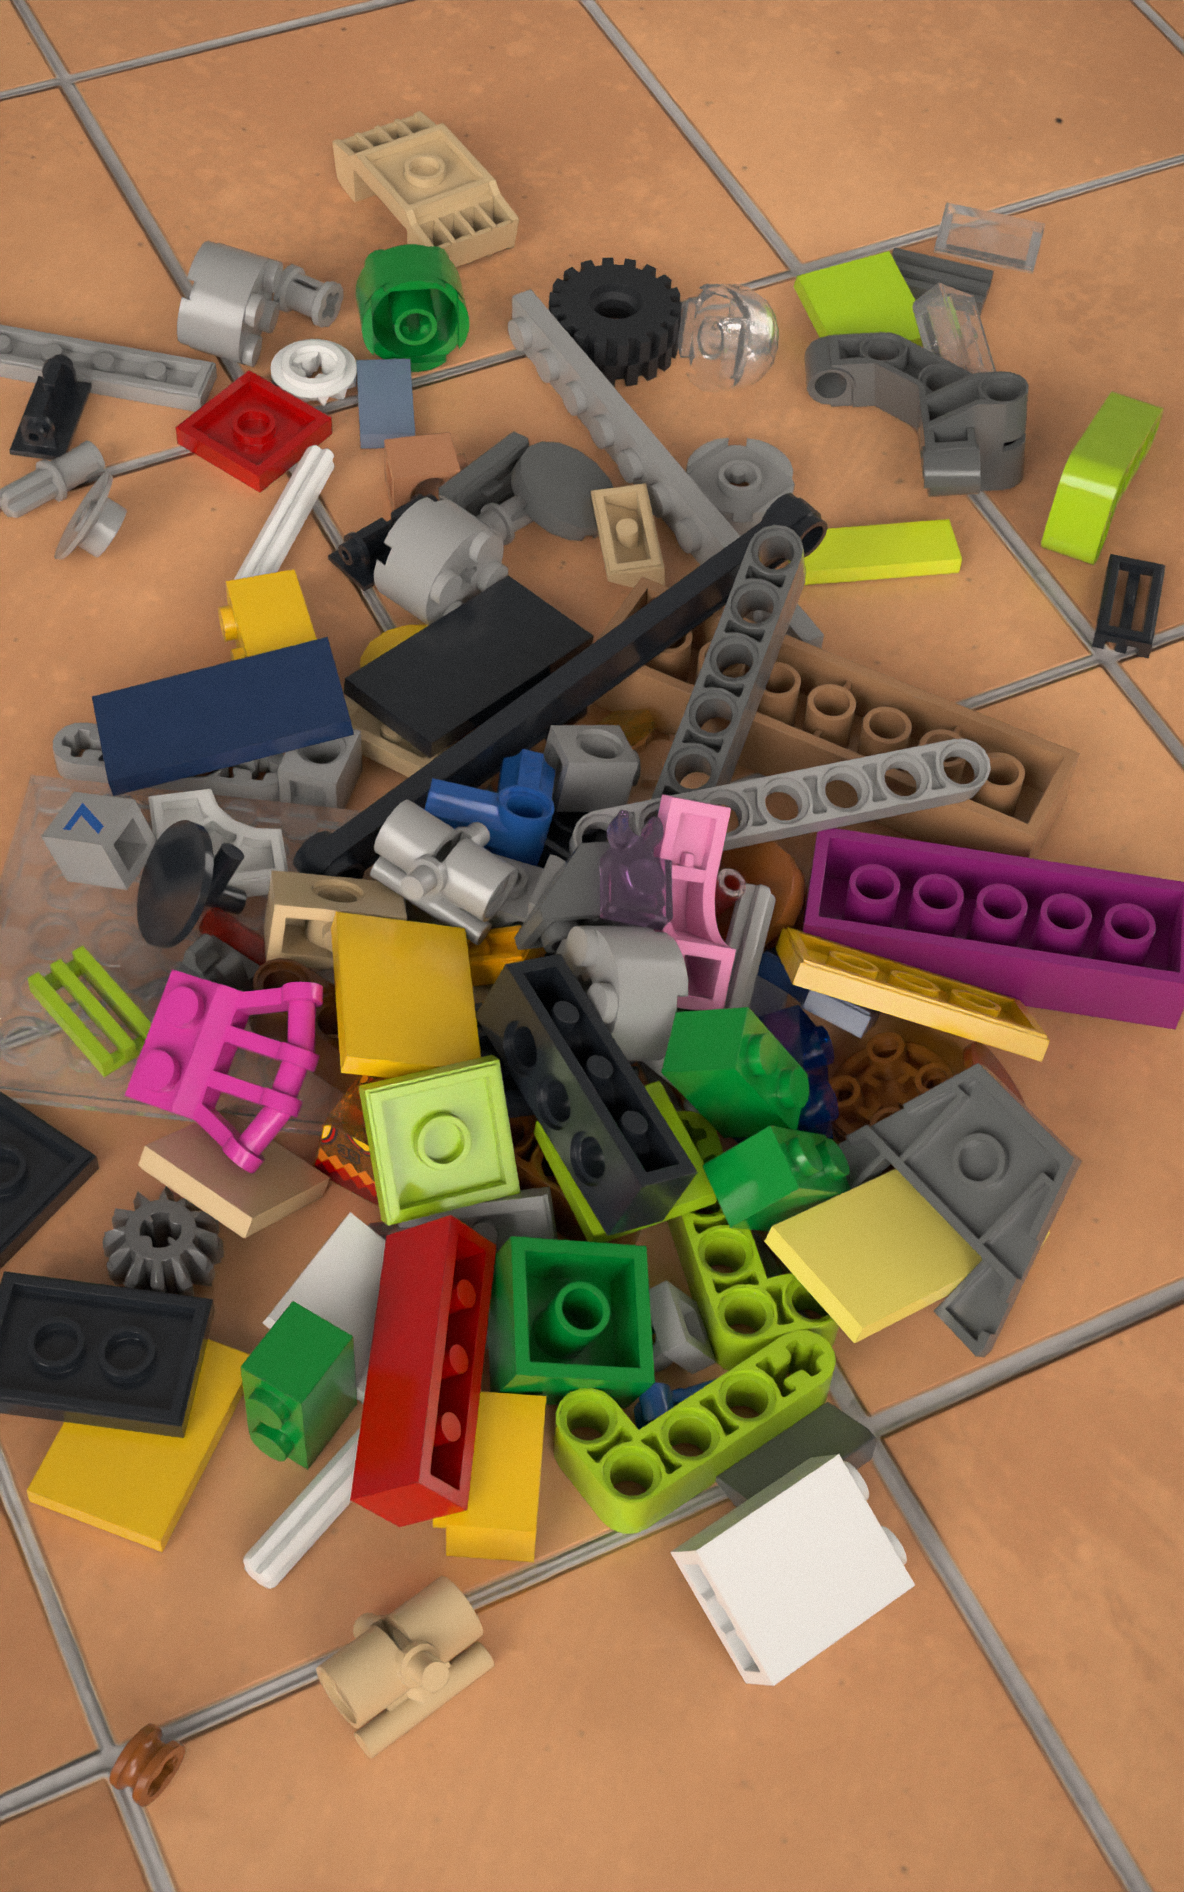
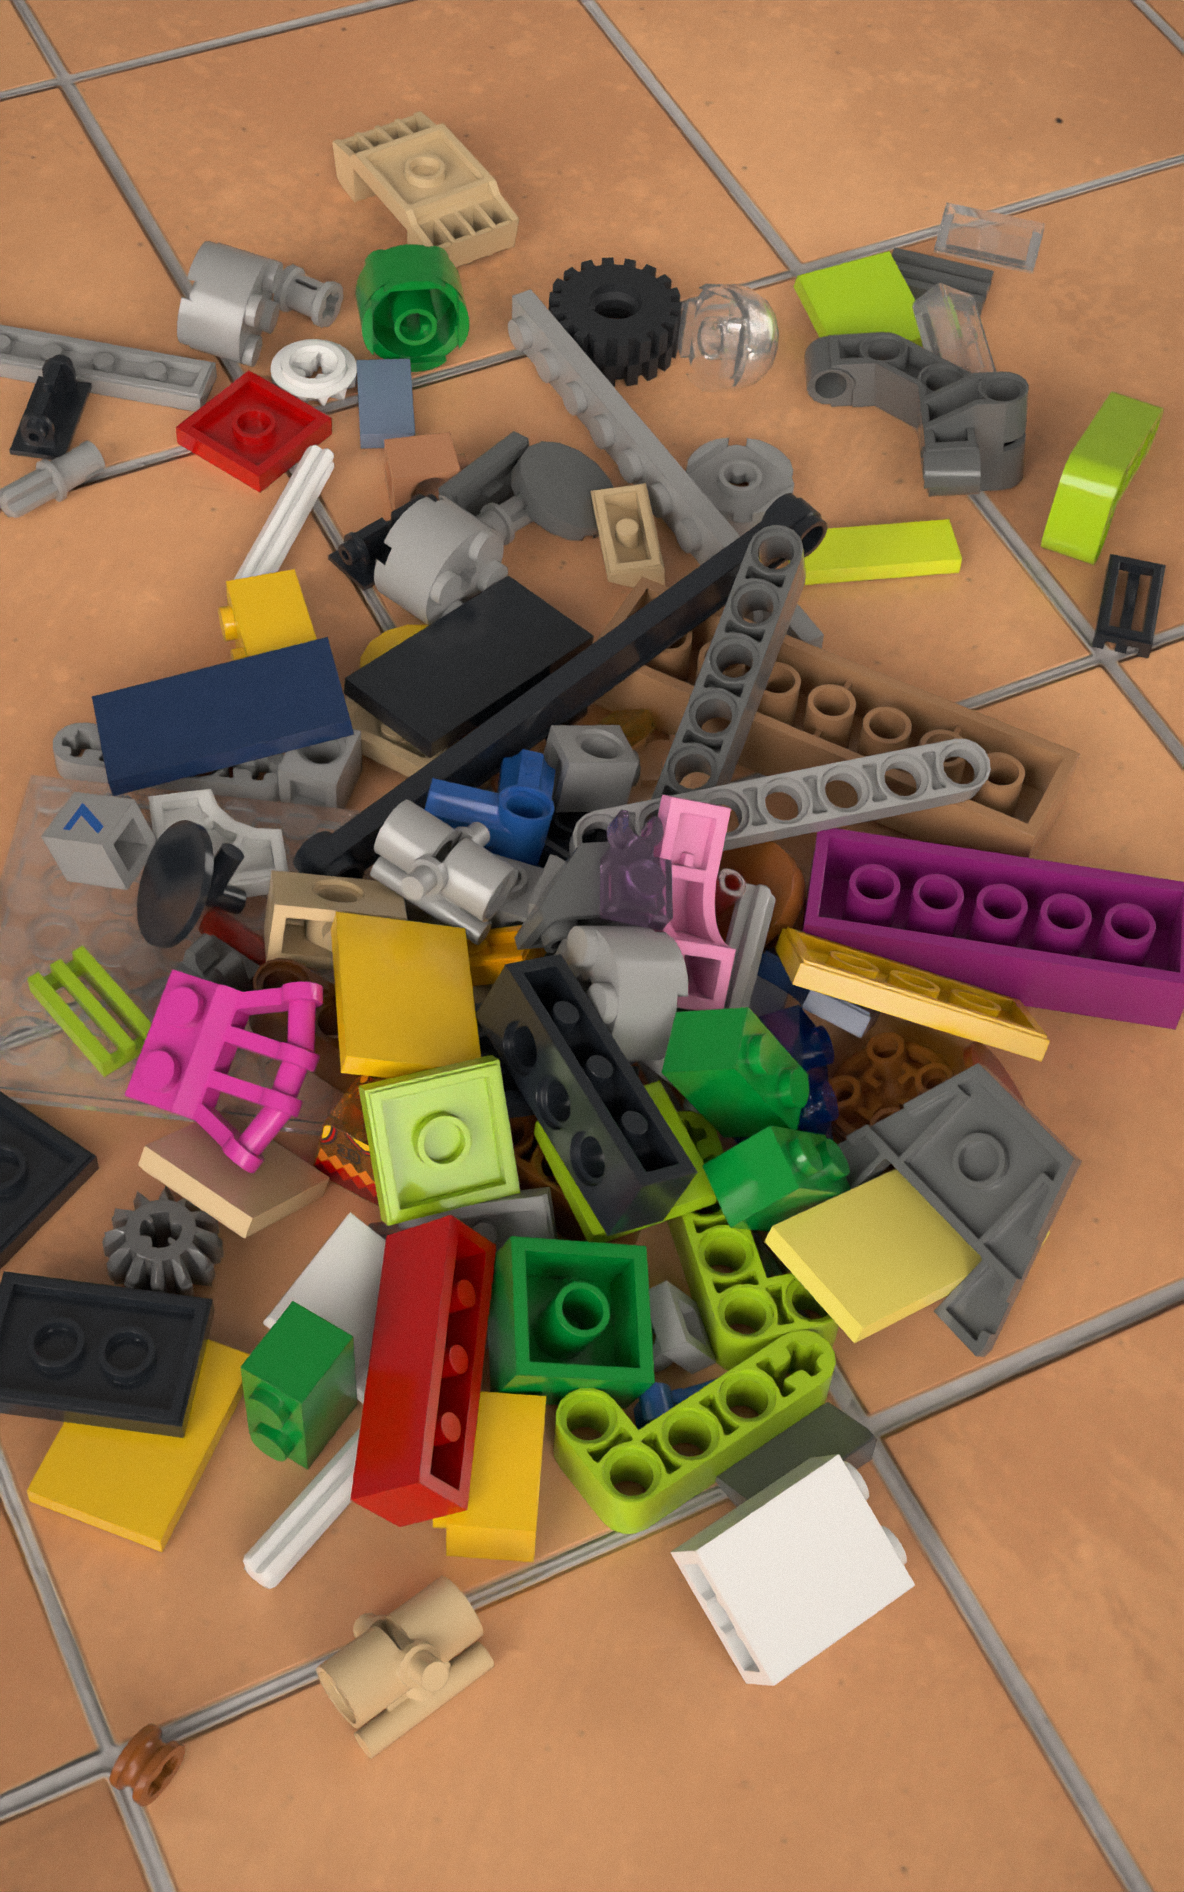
light grey piece [54,471,127,560] -> none

